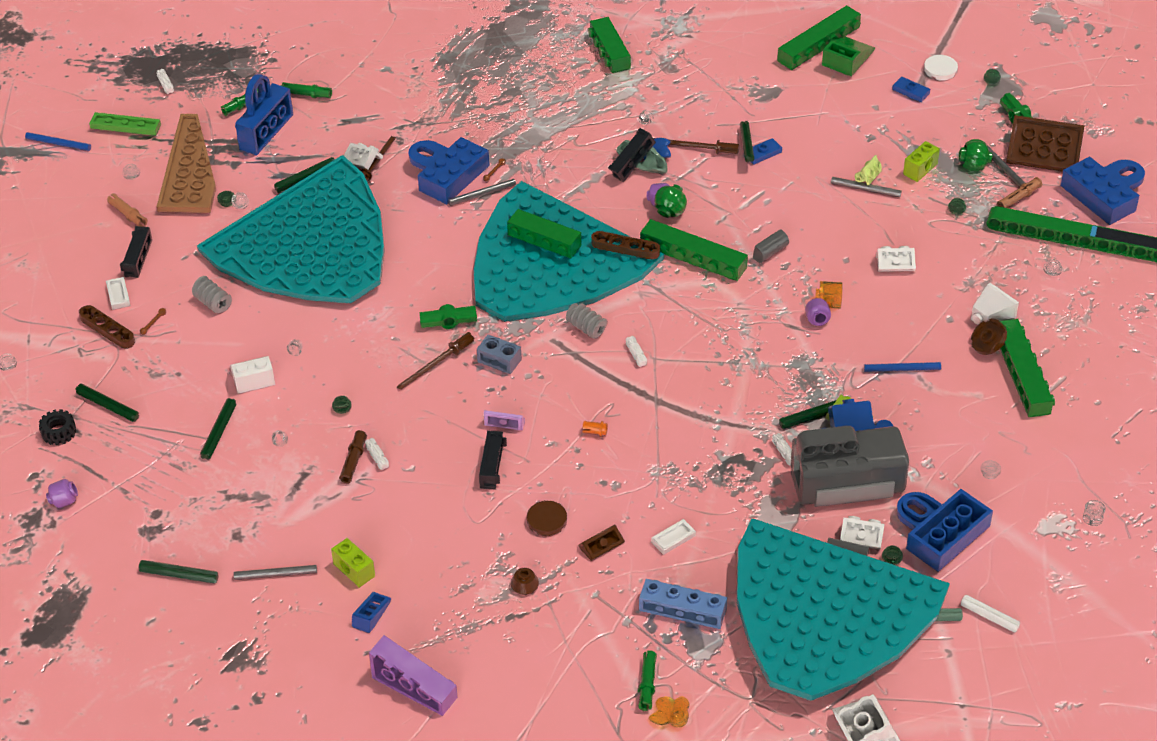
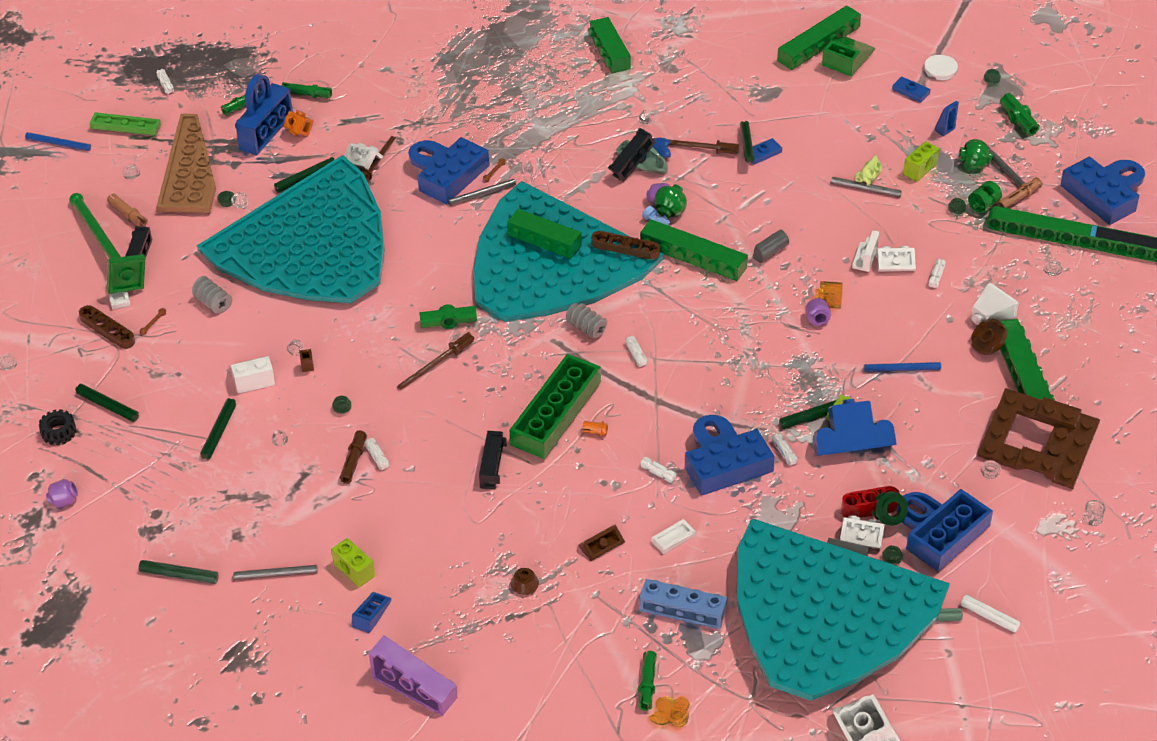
sand blue brick [477,334,522,374] -> none
lavender slope [484,410,525,431] -> none
reddish brown tile [527,500,567,536] -> none
dark grey piece [791,426,909,507] -> none
reddish brown plate [1006,115,1085,172] -> none
none -> green piece [69,193,146,294]
none -> orange brick [283,110,314,136]
none -> reddish brown piece [299,349,314,372]
none -> green brick [509,354,601,459]
none -> white axle [640,457,676,483]
none -> light blue piece [642,206,670,226]
none -> blue brick [684,415,775,496]
none -> red beam [841,486,900,518]
none -> white bracket [852,230,880,272]
none -> dark green piece [872,492,908,526]
none -> white axle [928,258,946,288]
none -> blue slope [934,101,959,136]
none -> green wheel [968,181,1002,213]
none -> reddish brown piece [978,388,1100,489]

